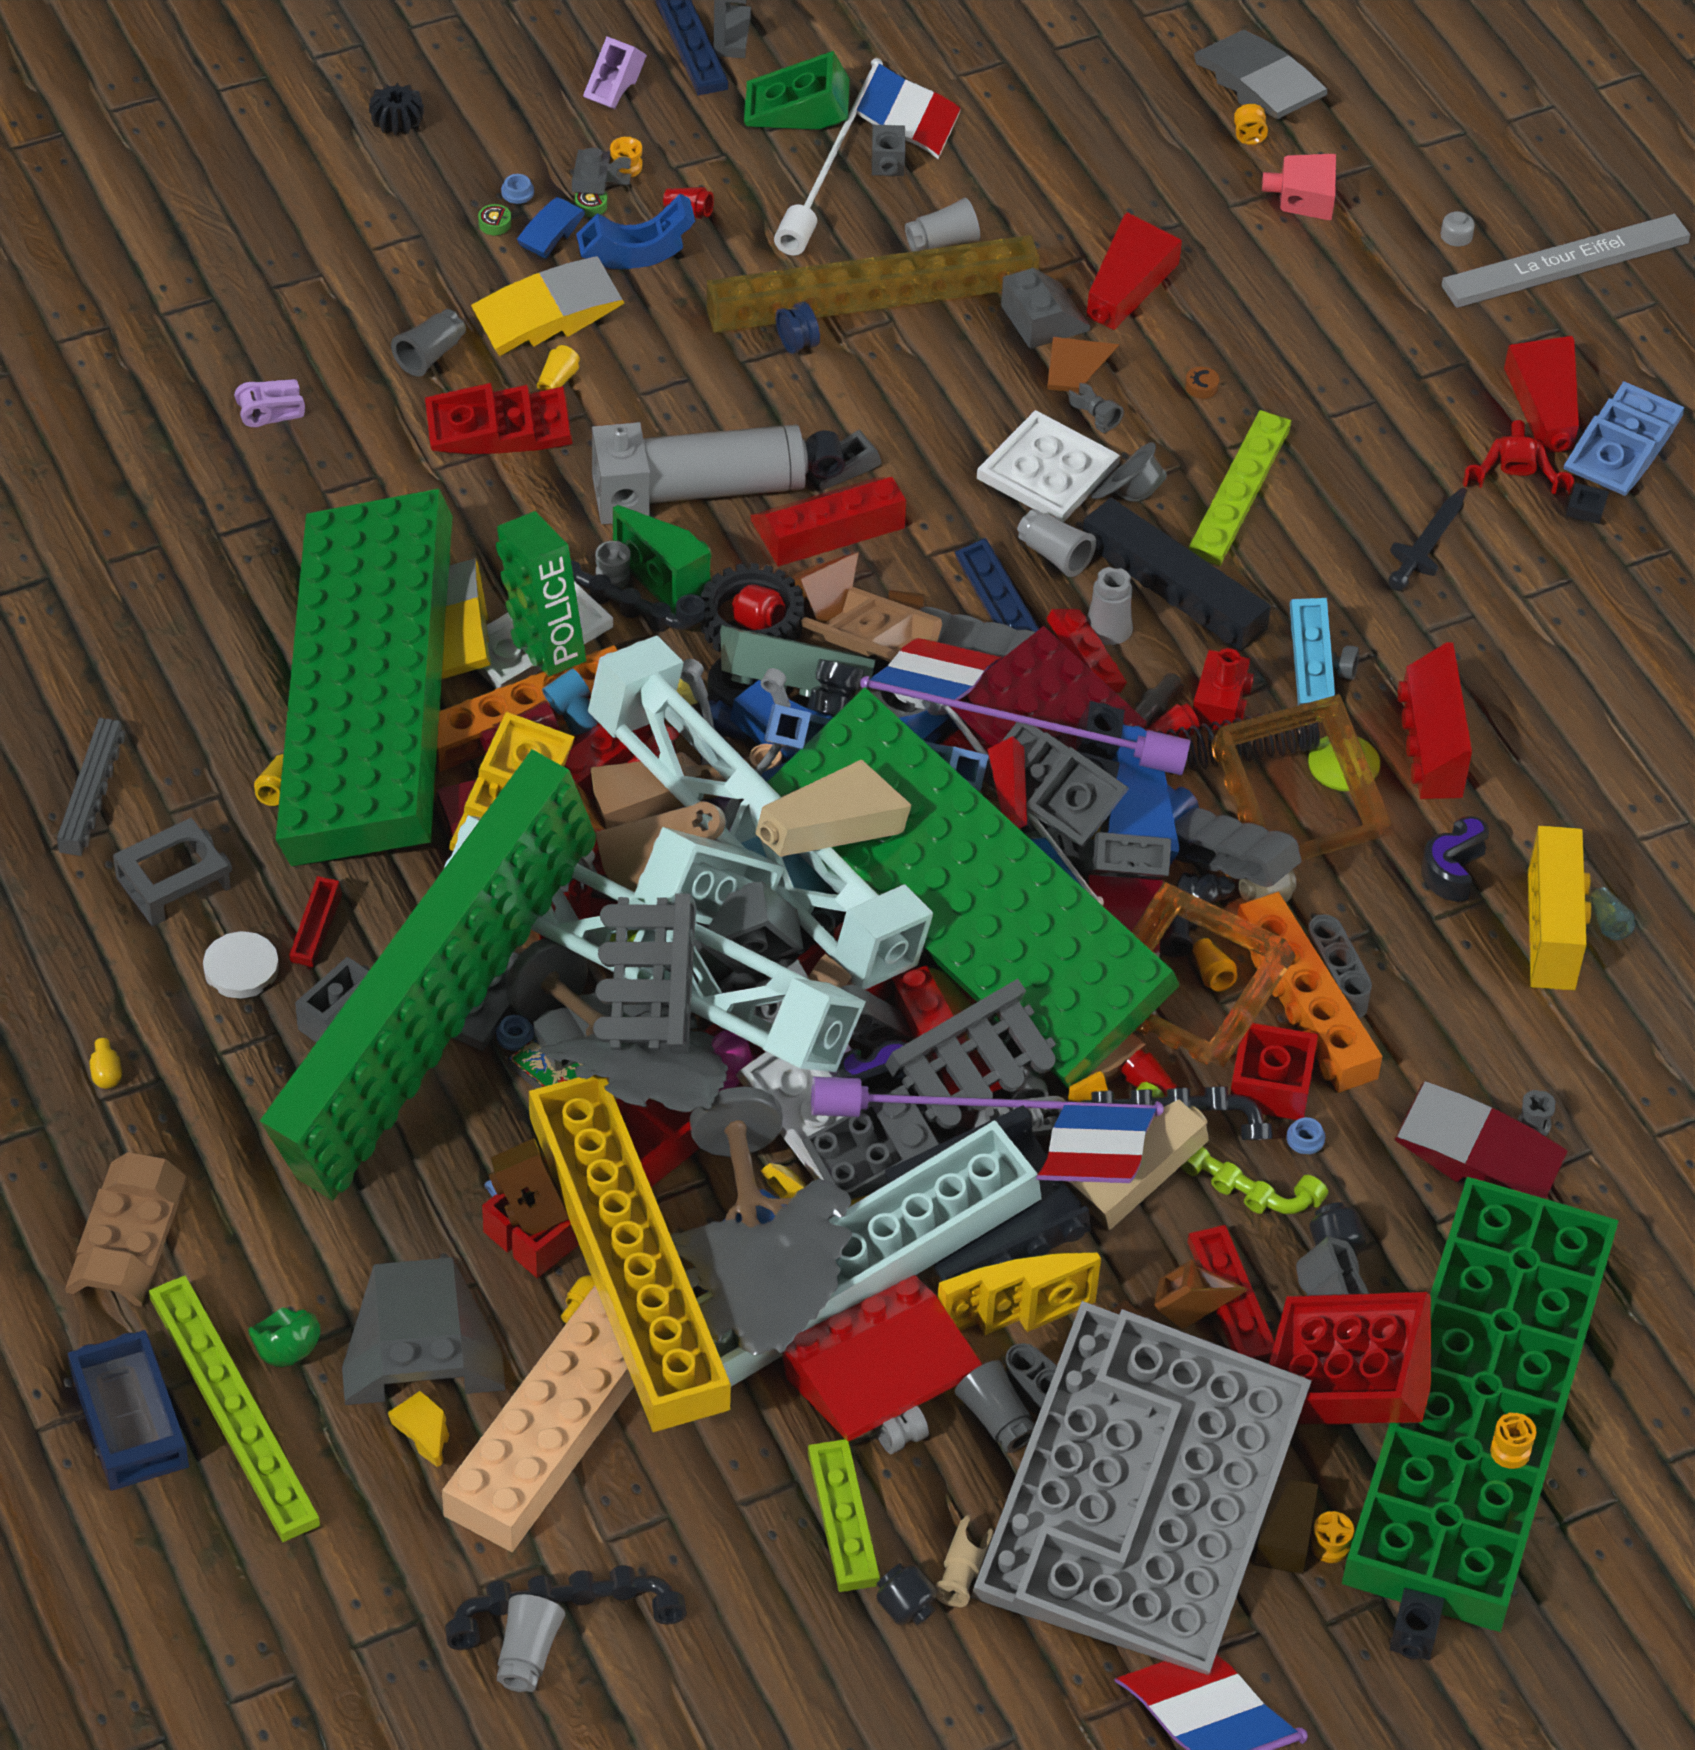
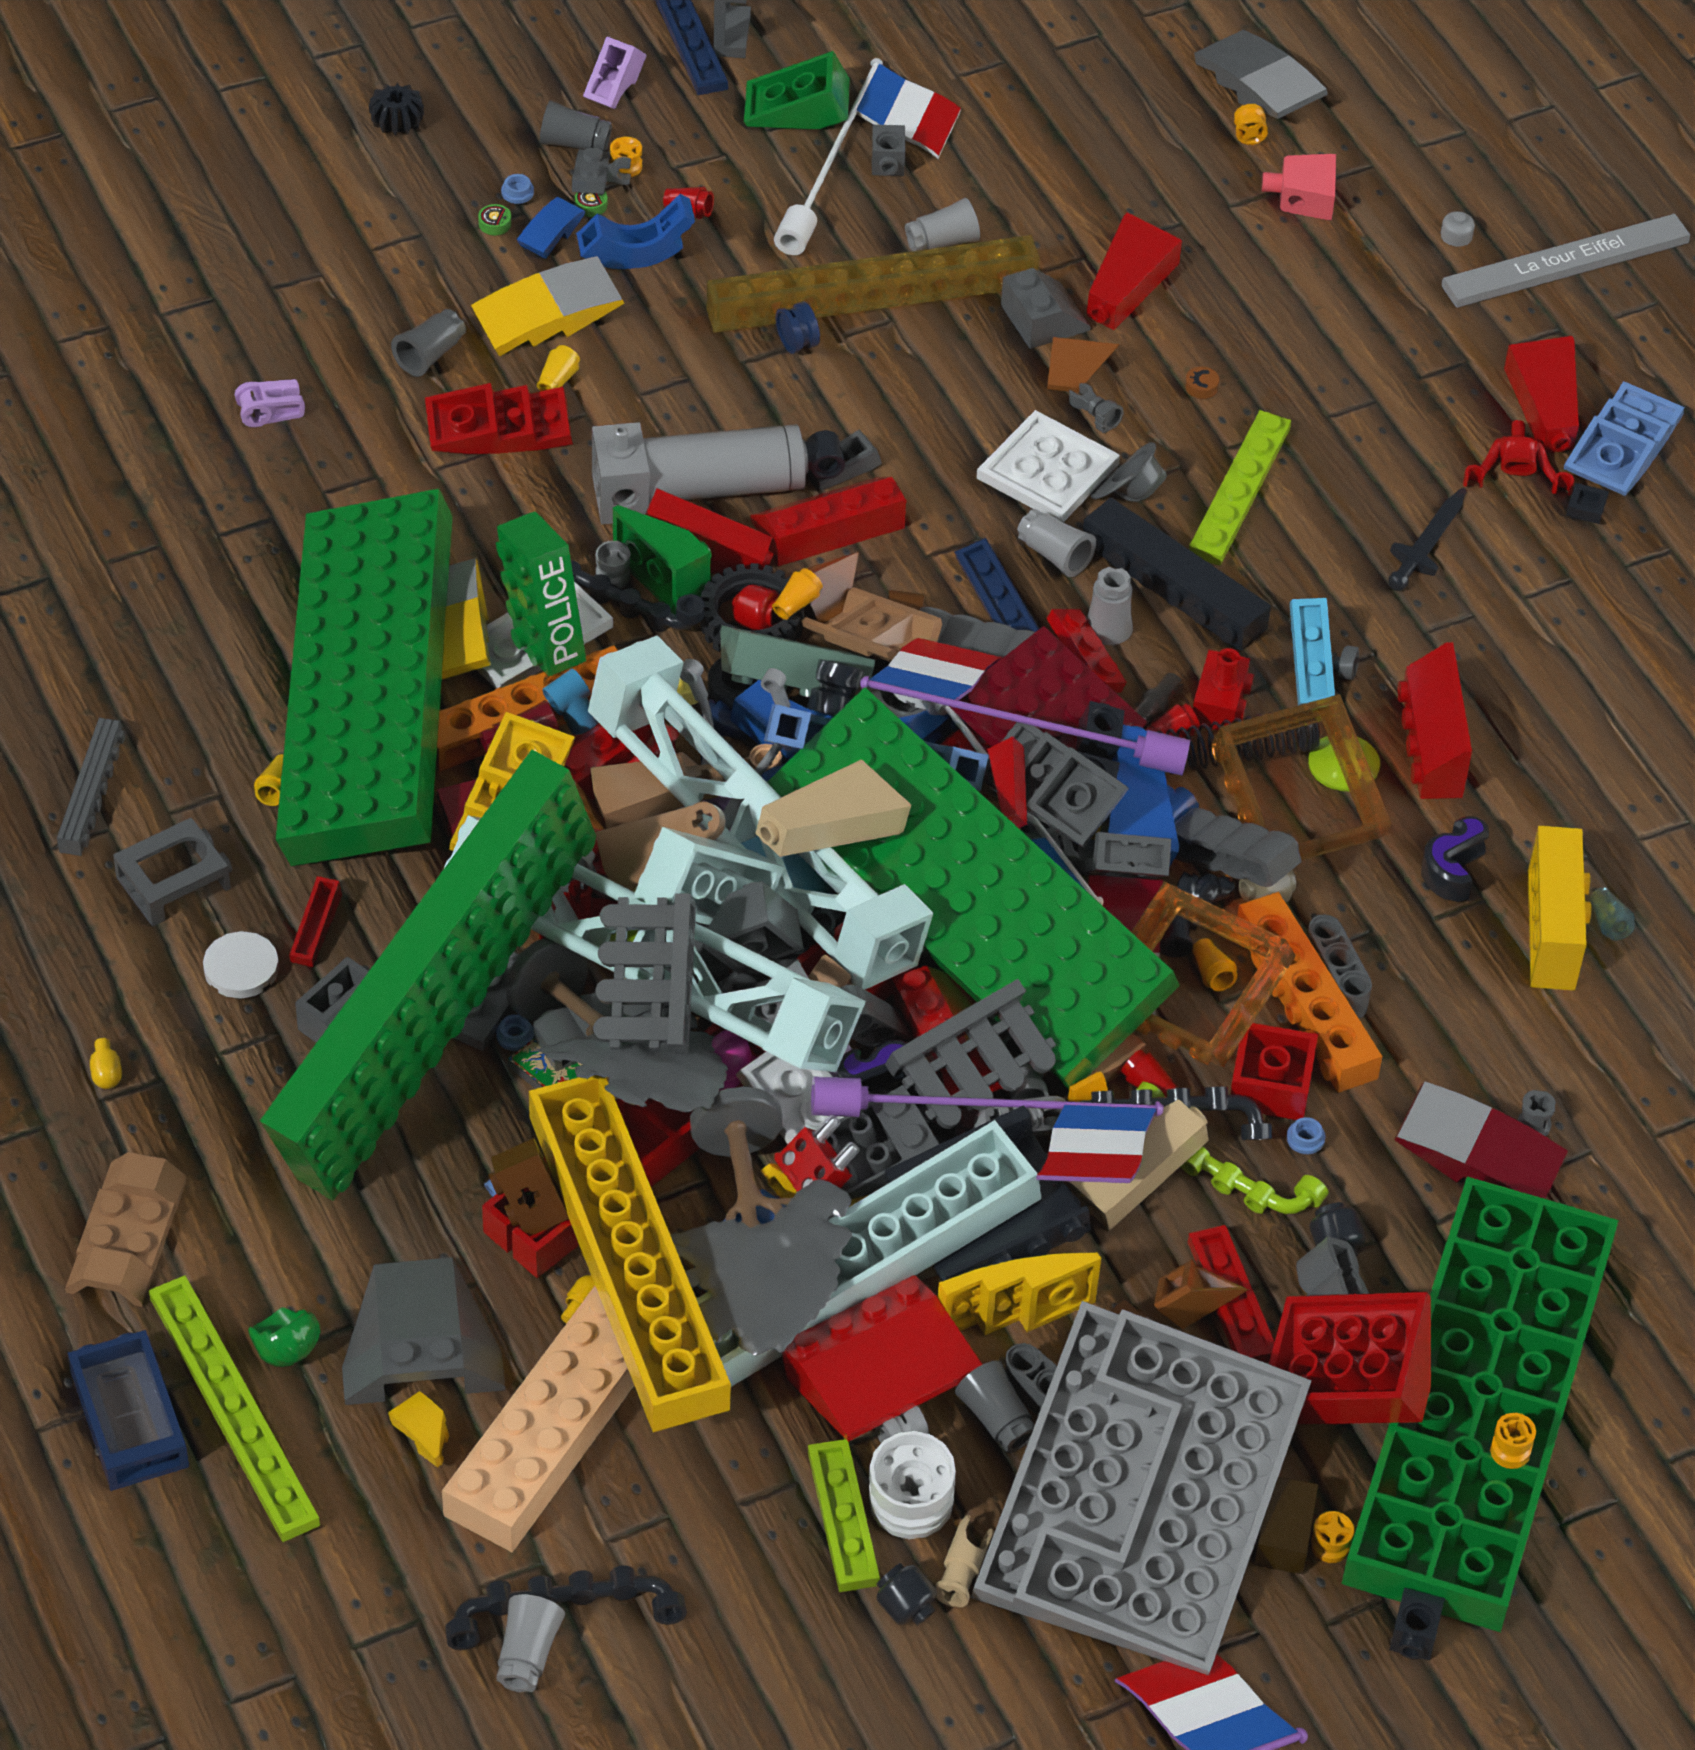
none -> dark grey plant [539,100,612,151]
none -> red slope [645,488,774,576]
none -> light orange cone [772,568,823,620]
none -> red piece [774,1115,860,1192]
none -> white wheel [869,1431,956,1539]

